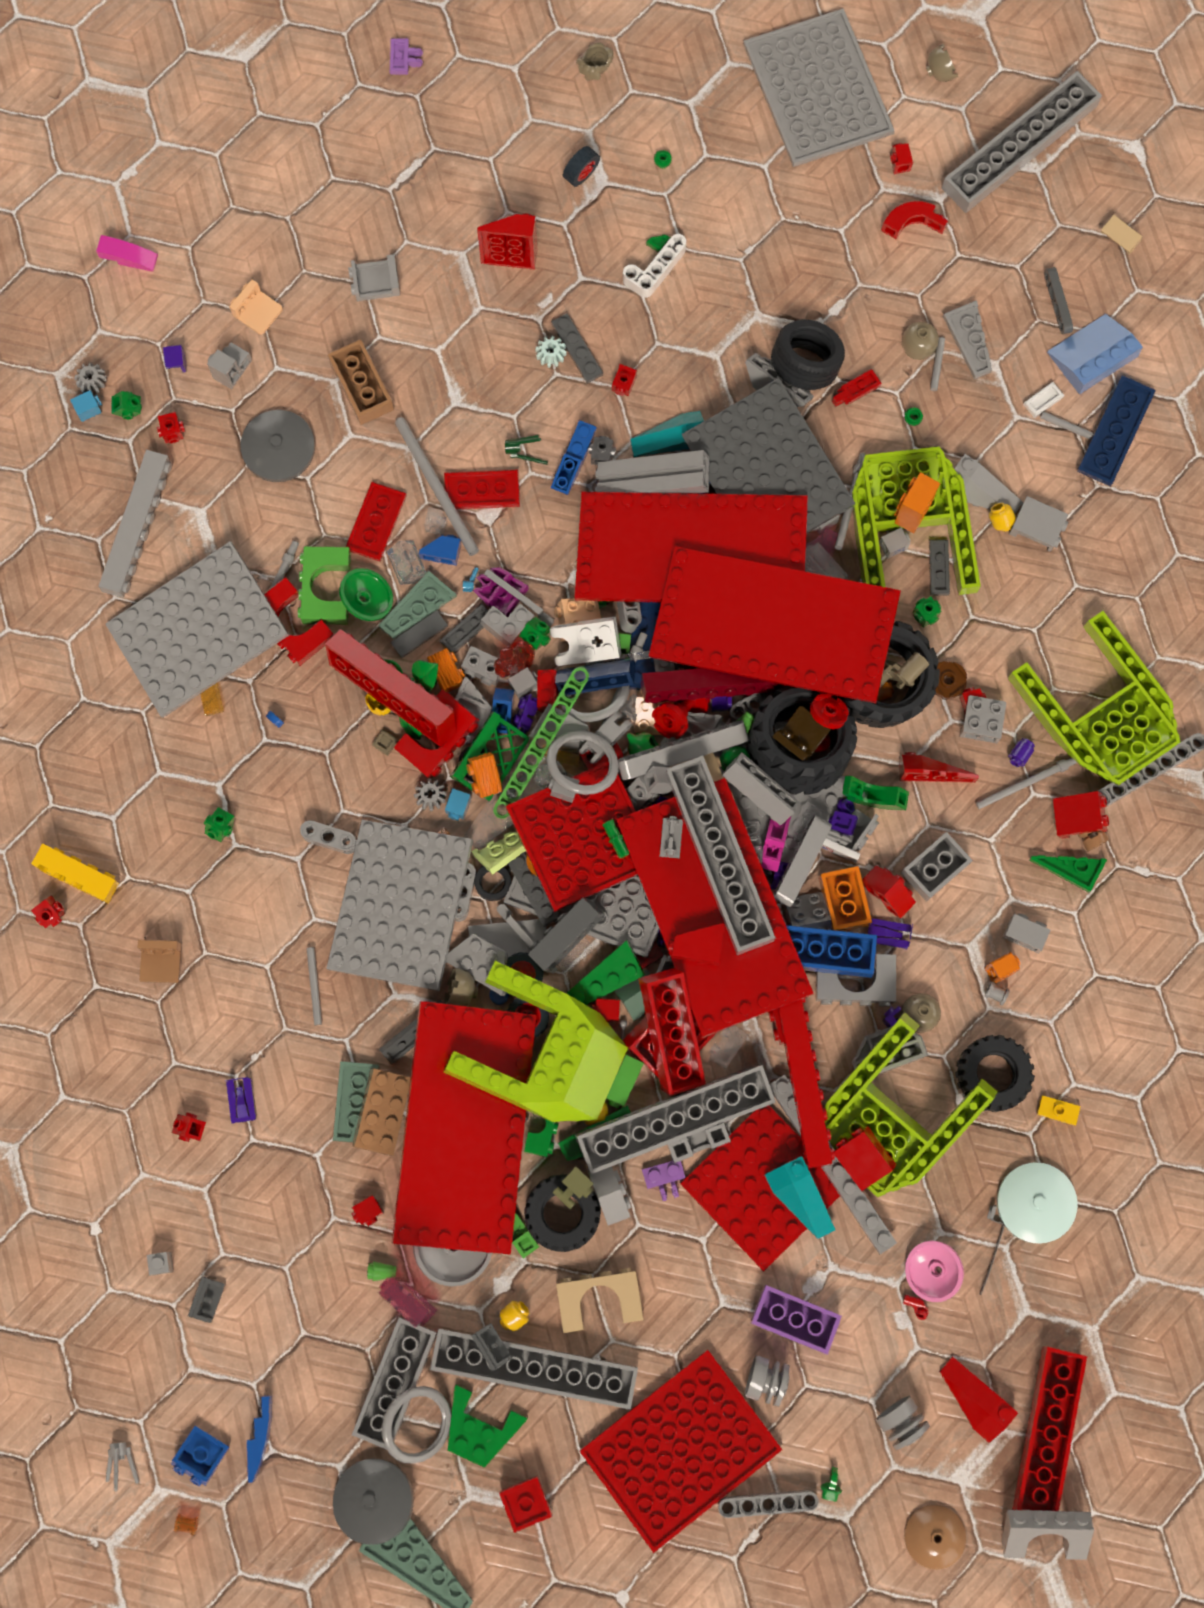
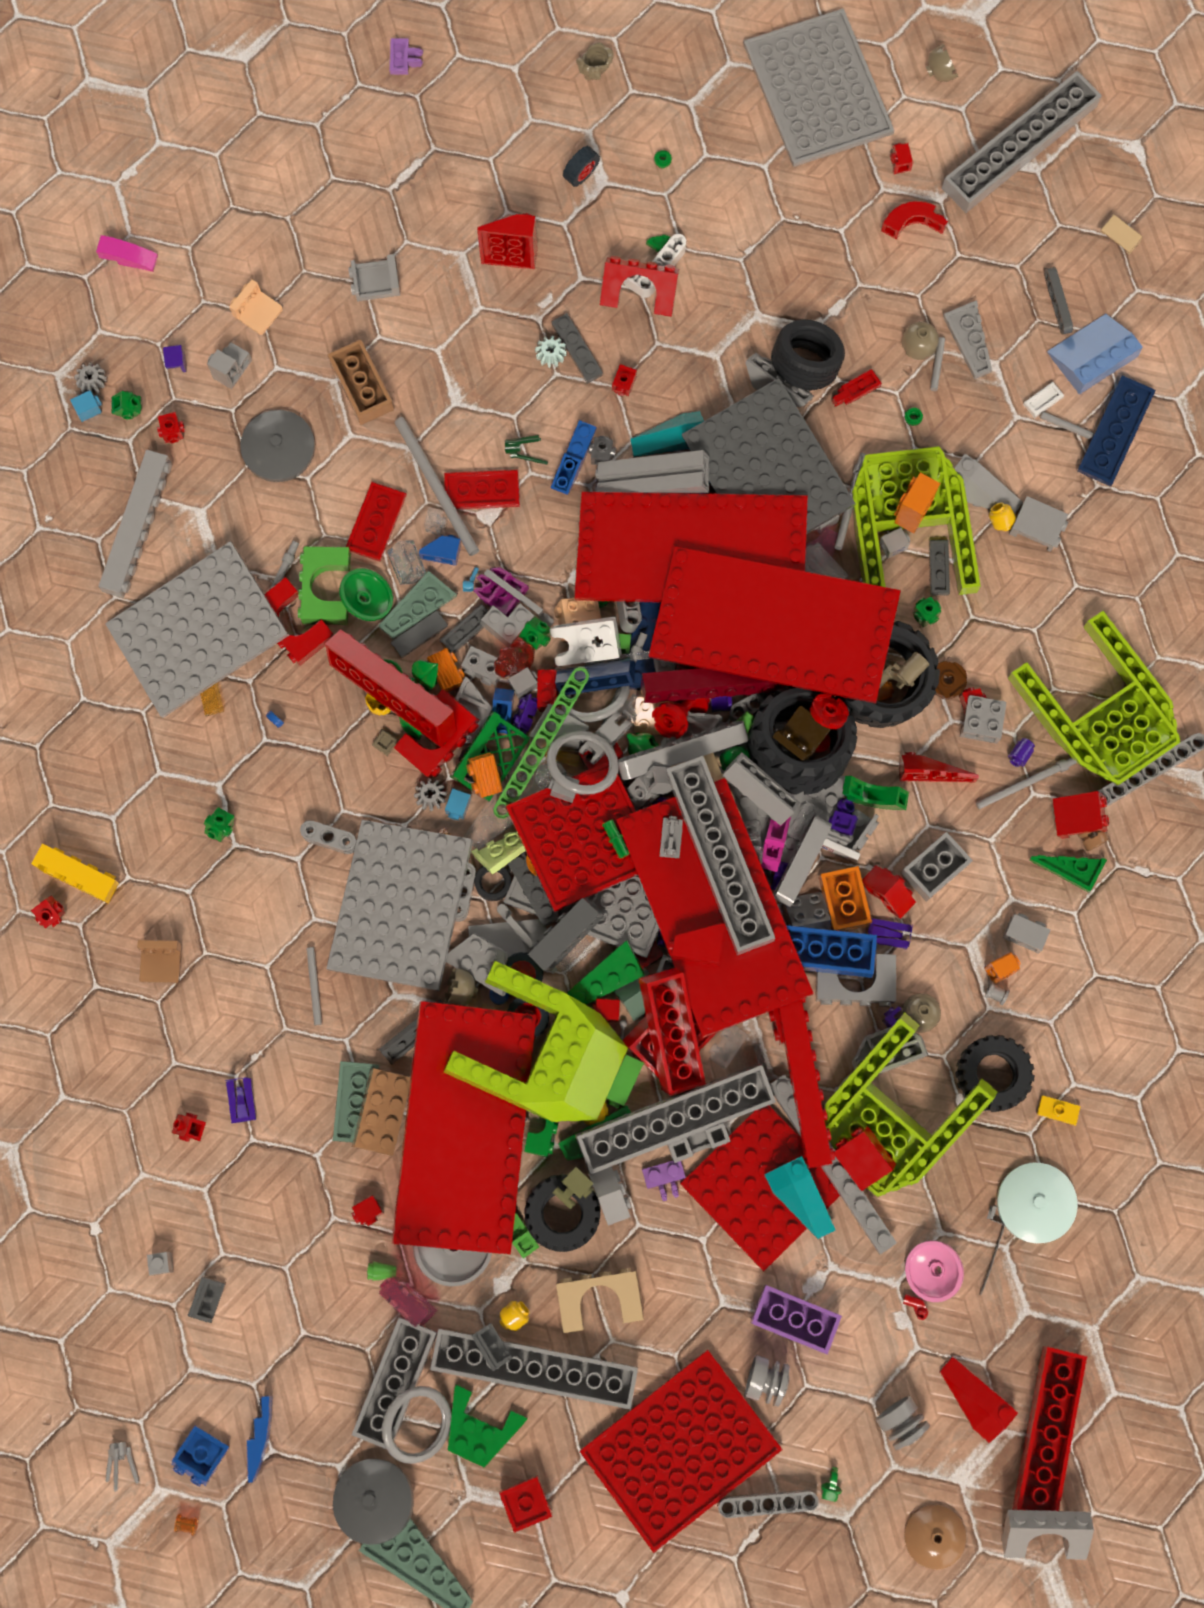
none -> red arch [600,256,679,317]

